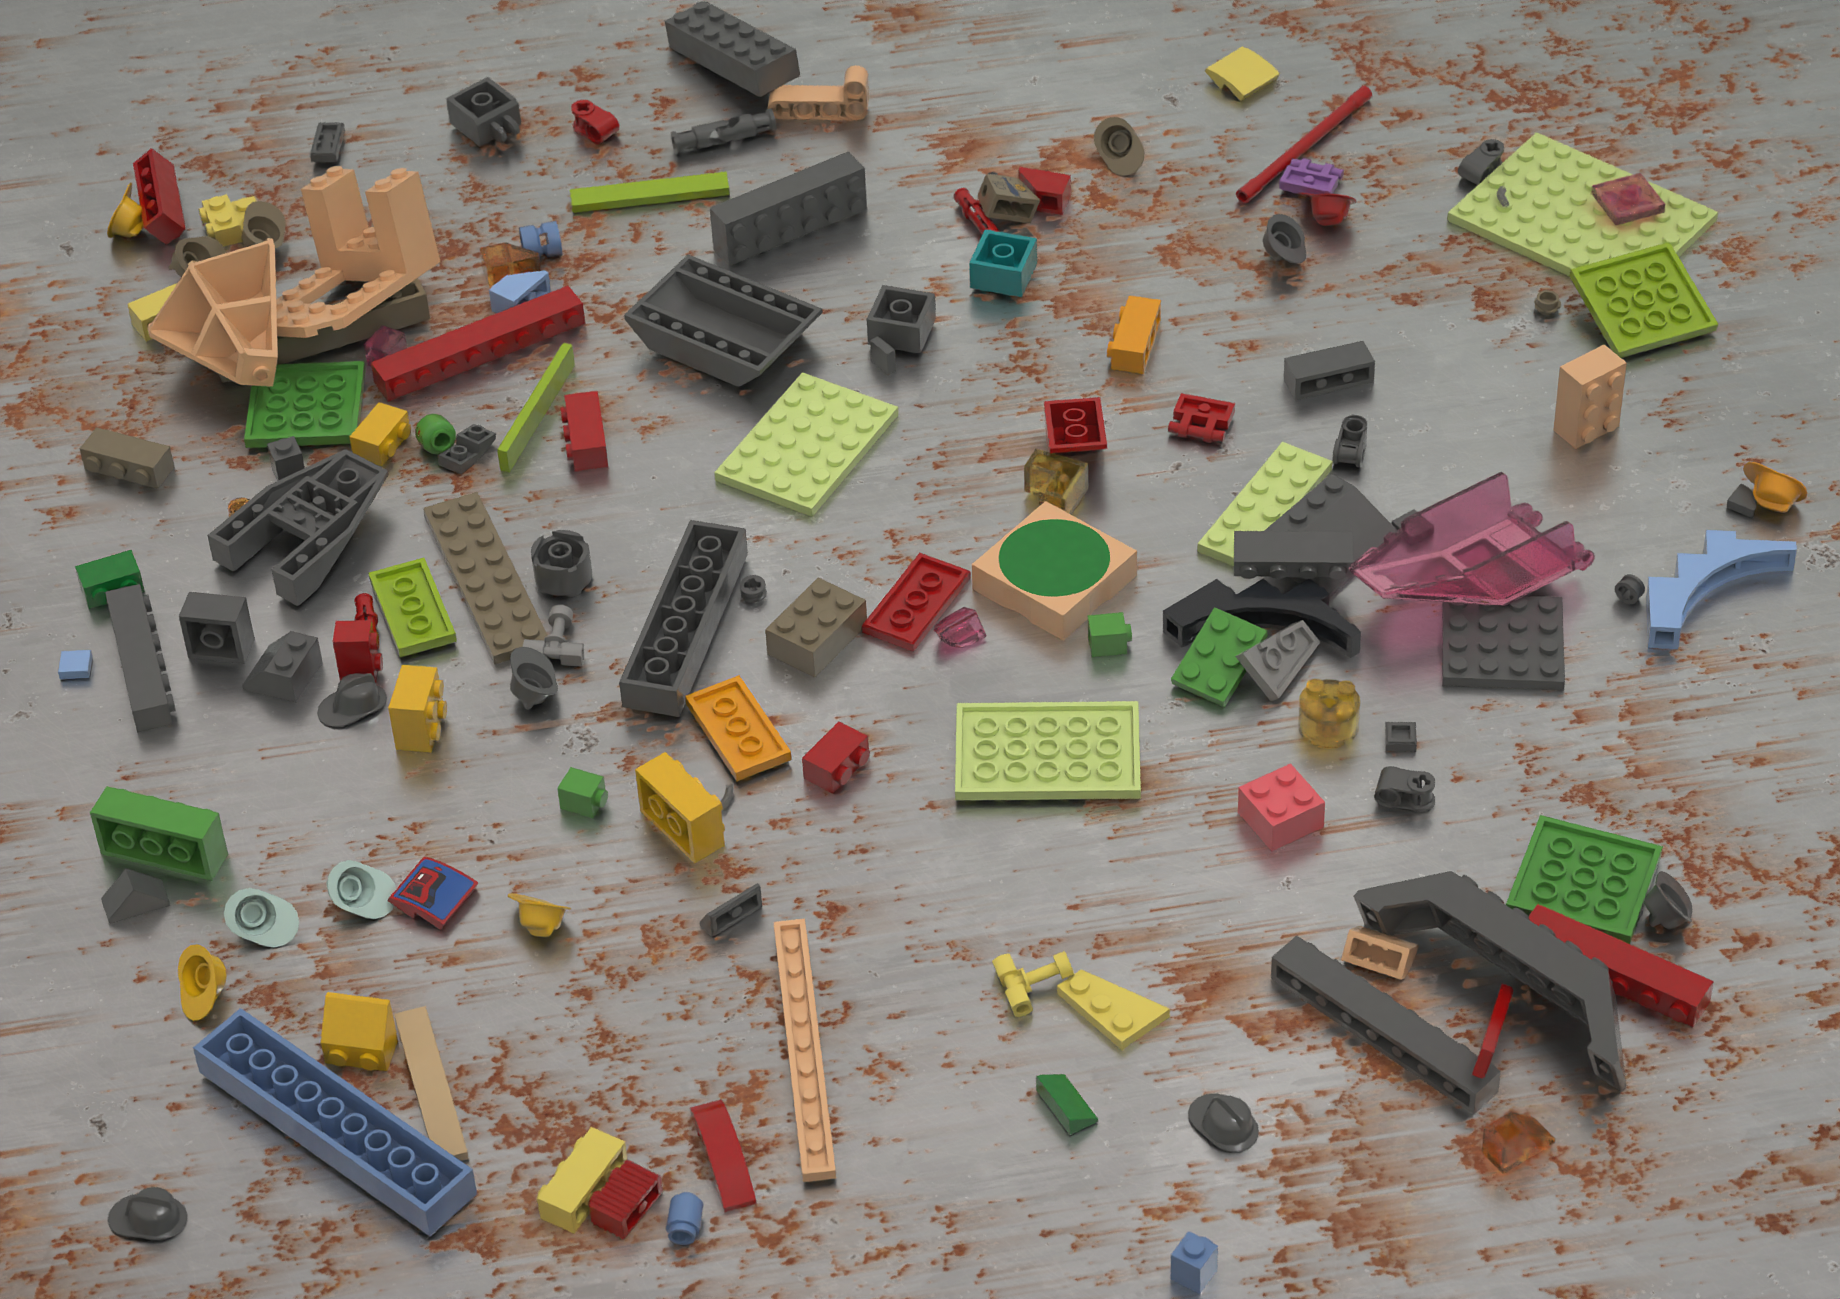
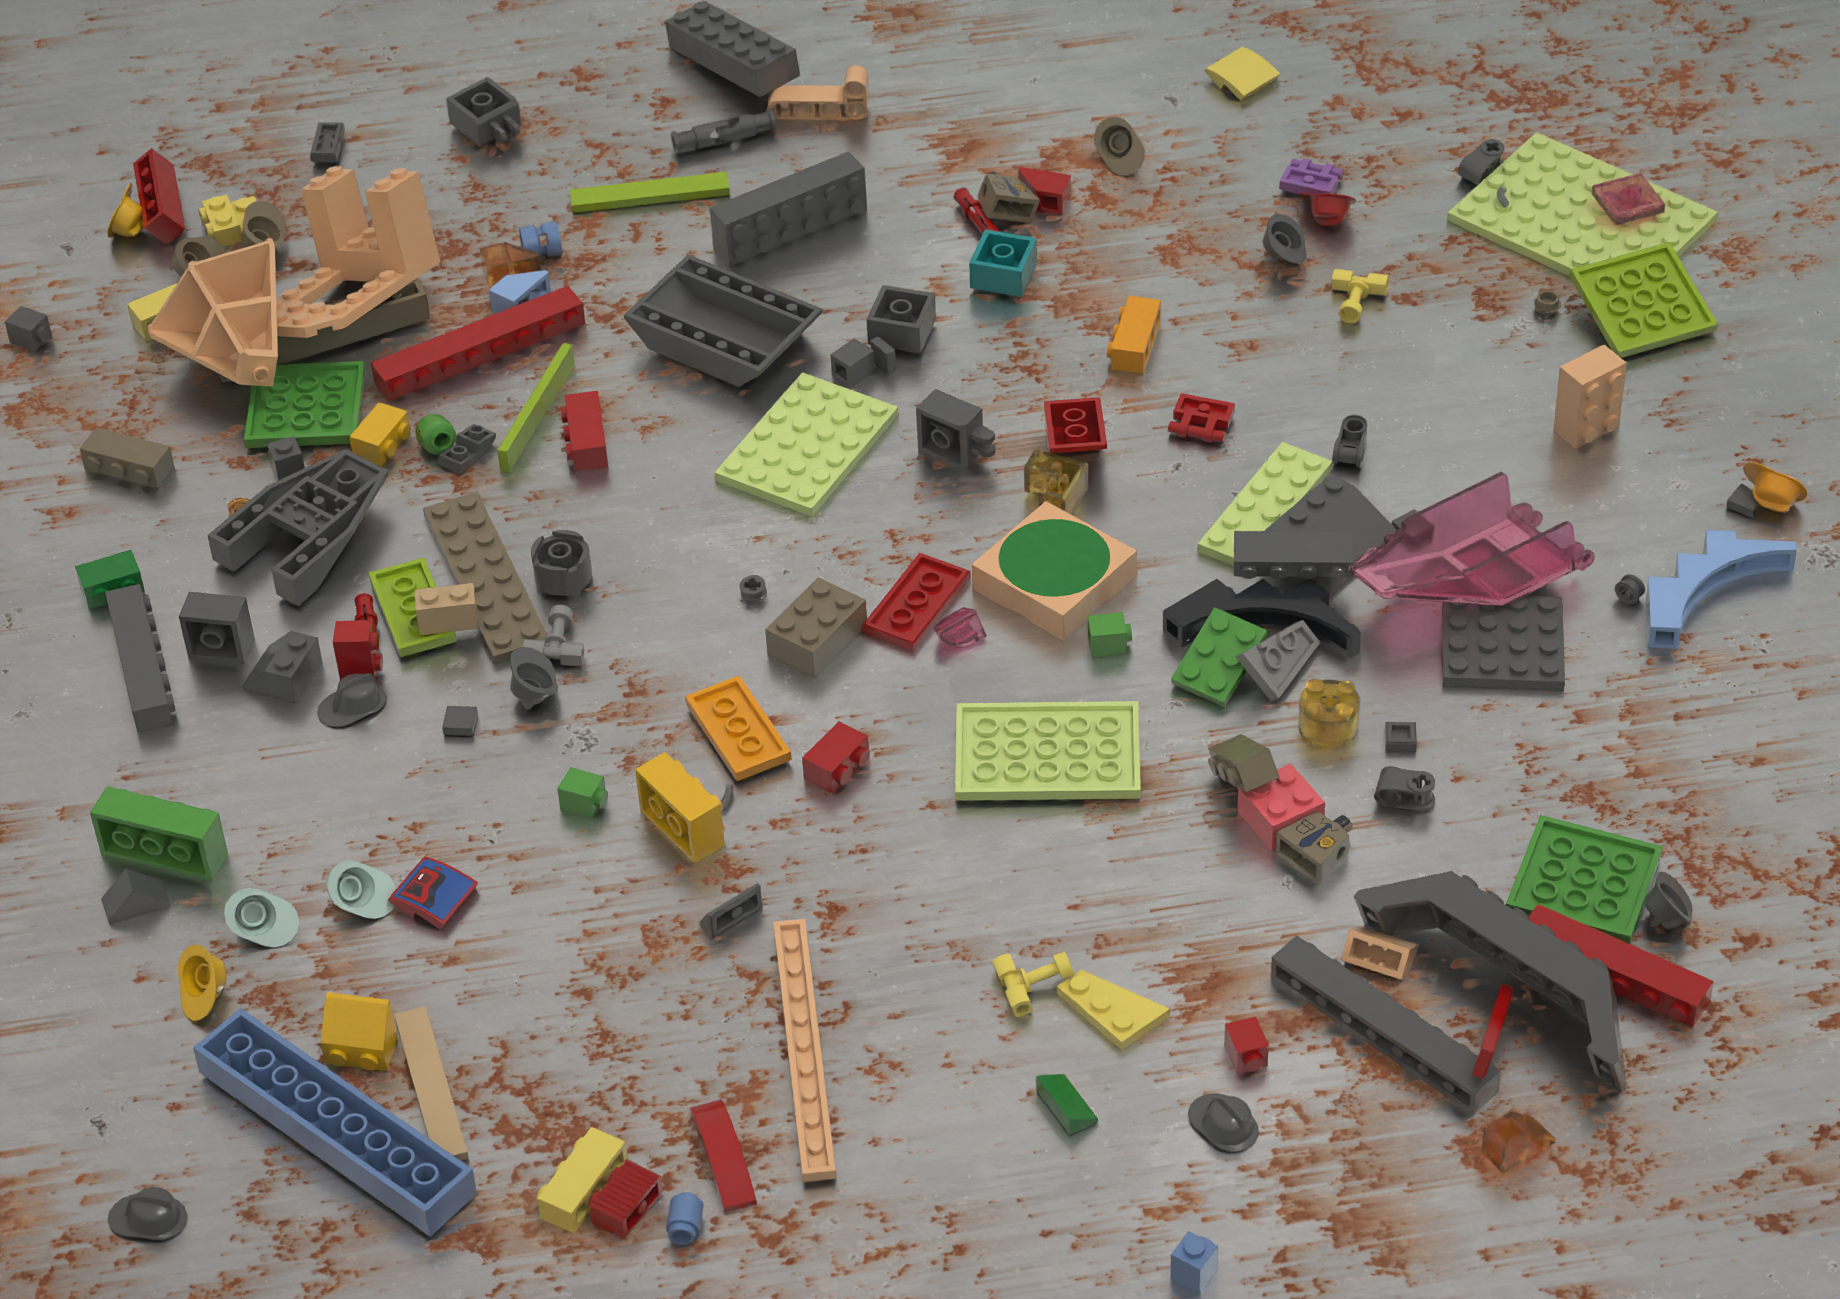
light blue tile [58,650,93,679] -> none
clear pink brick [364,325,407,366] -> none
yellow brick [388,665,447,753] -> none
yellow piece [507,893,571,937] -> none
red piece [571,100,620,145] -> none
dark grey brick [619,520,748,717] -> none
red piece [1236,86,1372,204] -> none
dark grey brick [1284,341,1375,400] -> none
none -> dark grey brick [5,306,52,352]
none -> tan brick [414,583,479,635]
none -> dark grey tile [442,706,478,736]
none -> dark grey brick [830,338,875,387]
none -> dark grey hinge [916,389,996,468]
none -> dark tan brick [1208,734,1280,792]
none -> red brick [1224,1017,1269,1074]
none -> dark tan torso [1276,812,1353,885]
none -> light yellow bar [1332,269,1389,324]

